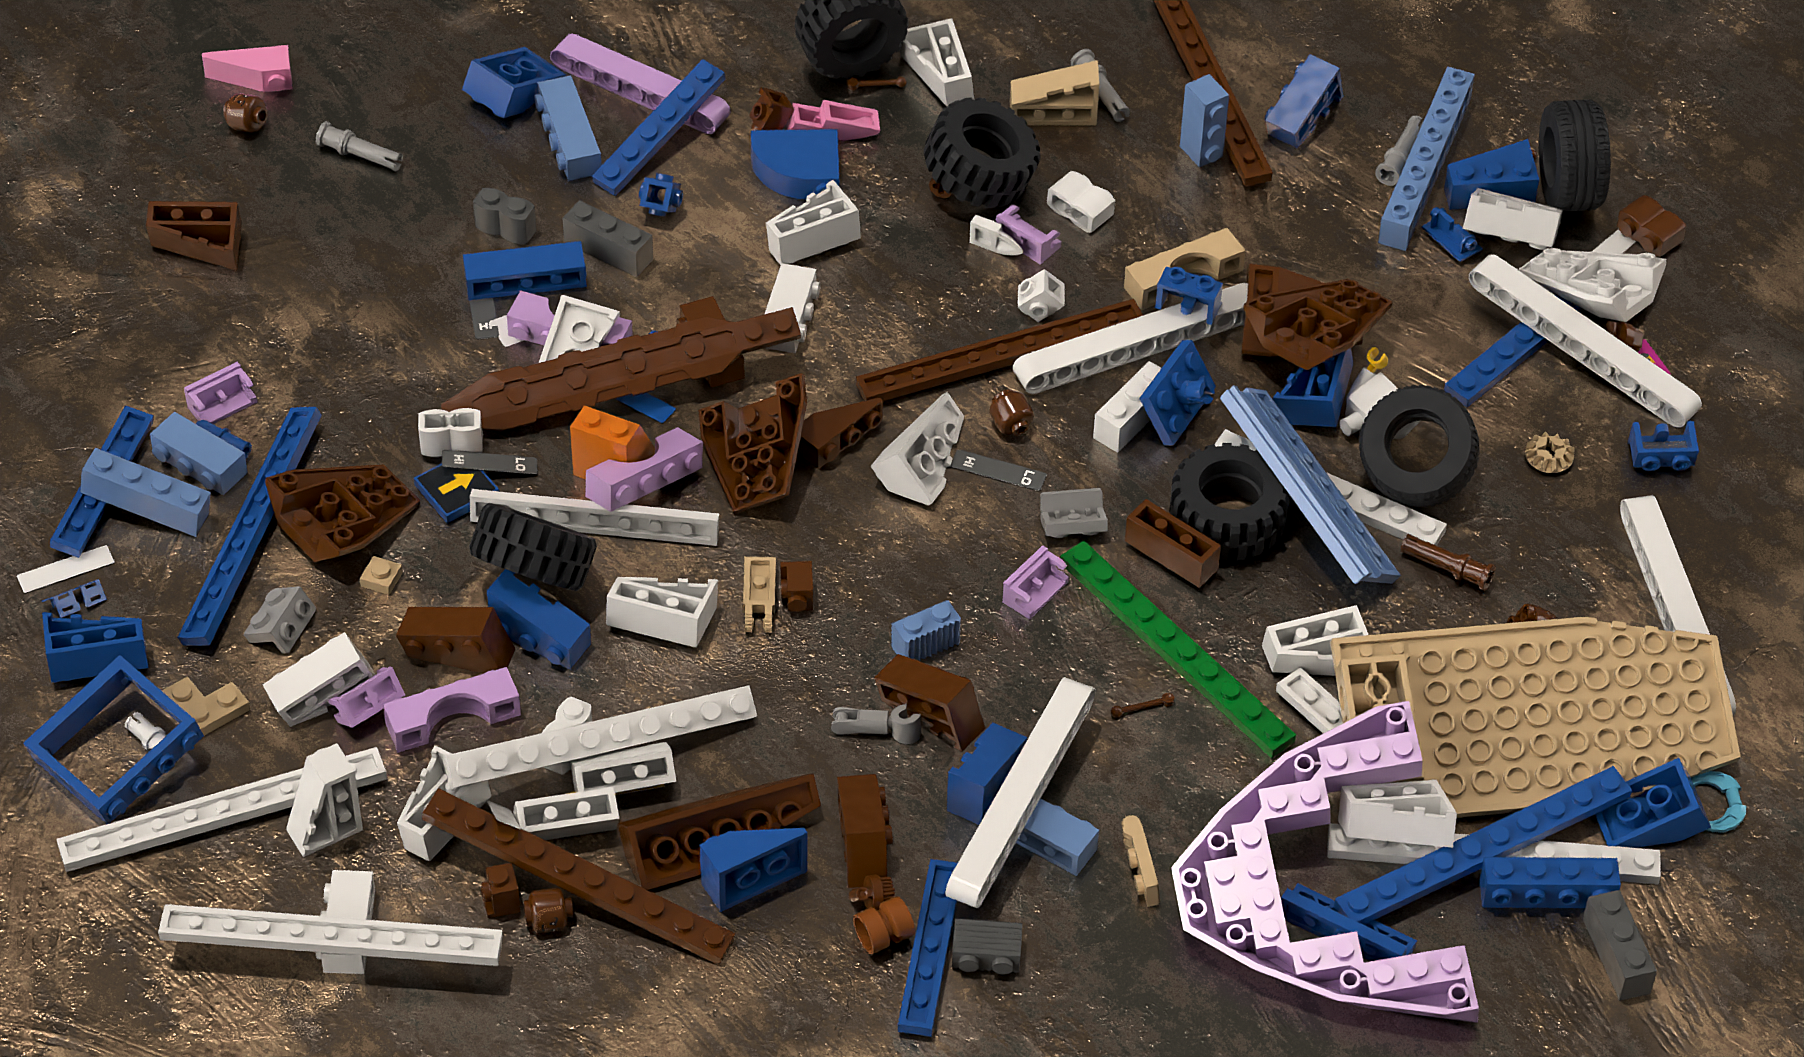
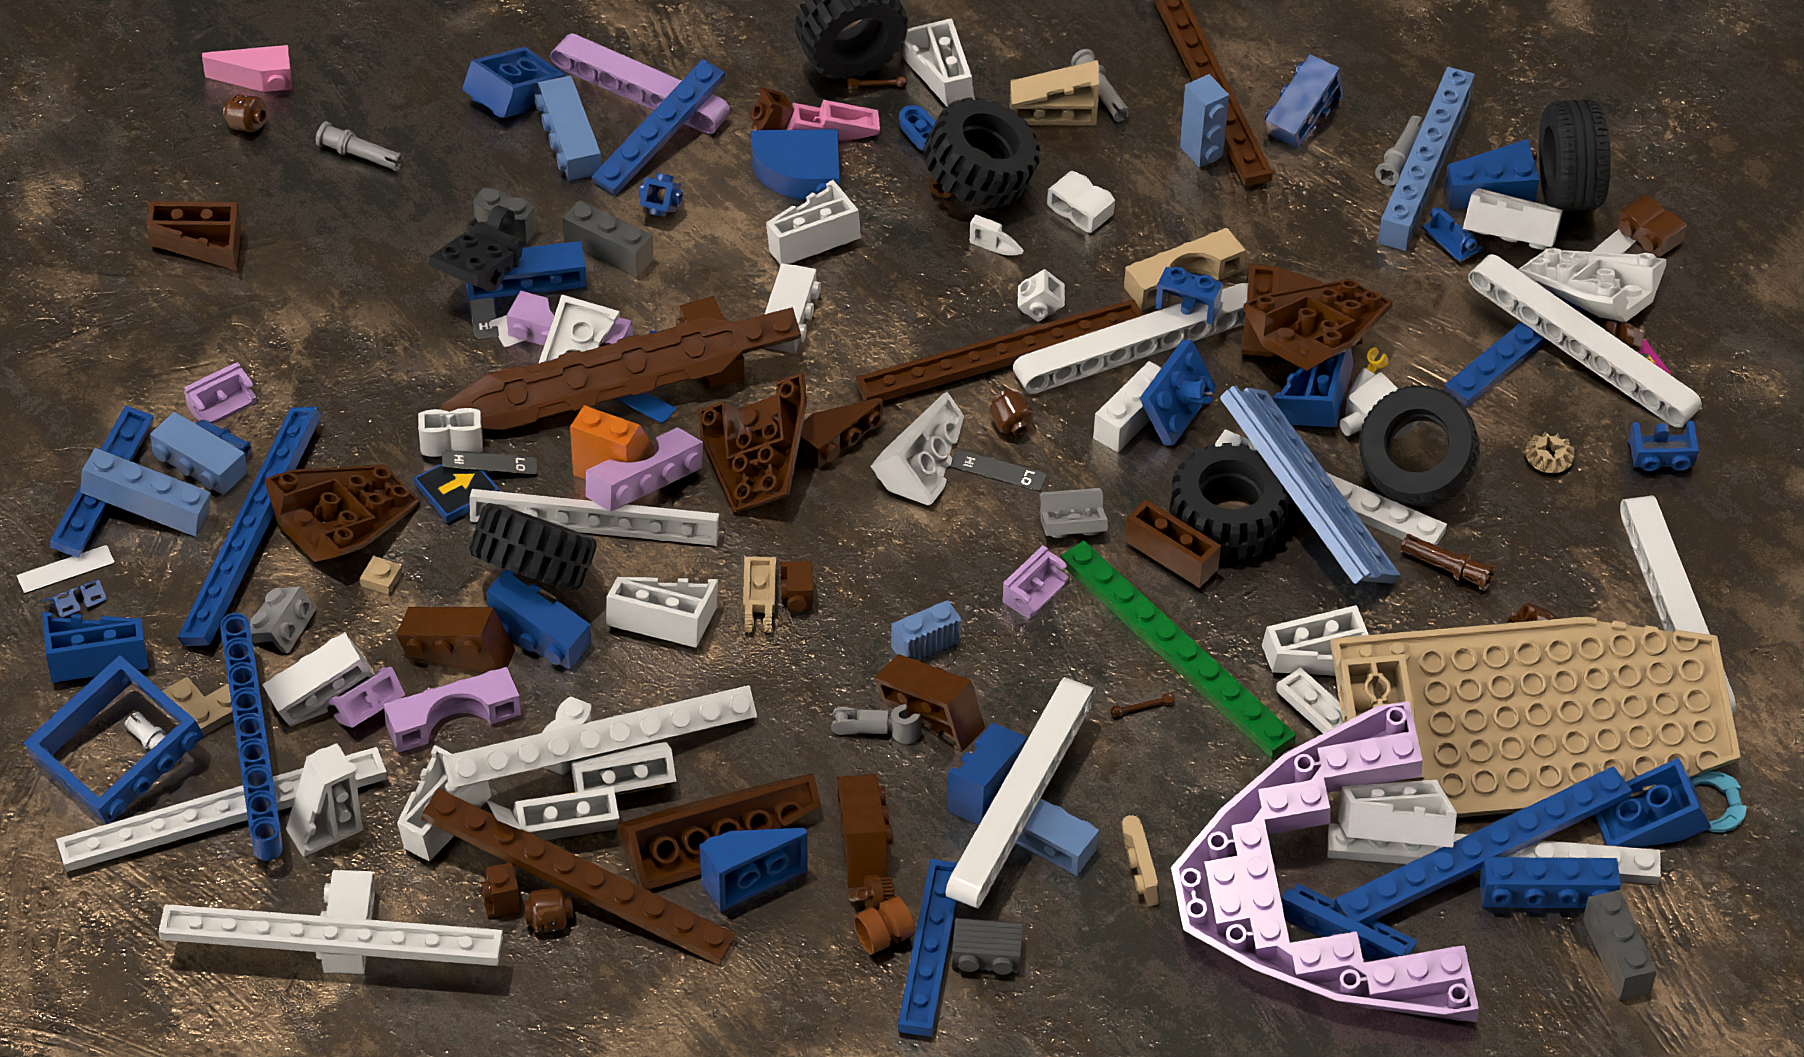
lavender hinge [996,205,1061,265] -> none
none -> blue beam [220,613,283,860]
none -> black plate [429,205,523,292]
none -> blue plate [899,105,935,150]

